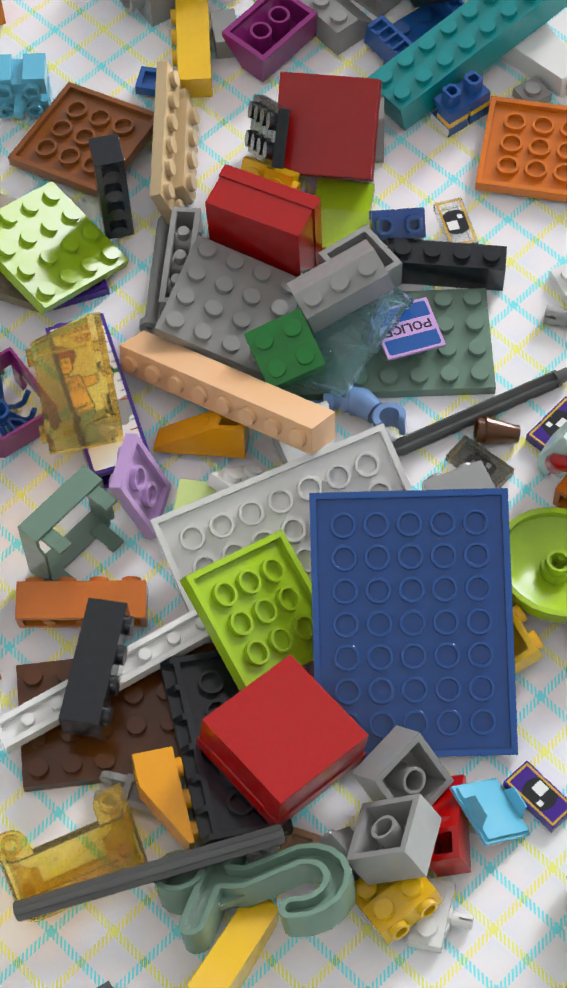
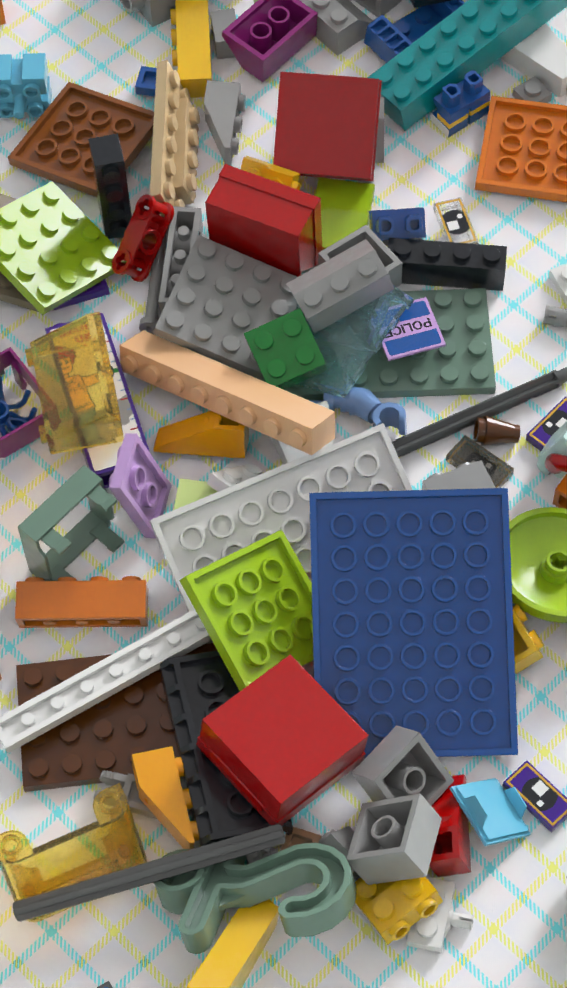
black brick [58,598,134,738] -> none
black plate [245,94,290,169] -> none
none -> red piece [112,194,174,282]
none -> light grey slope [204,80,246,166]

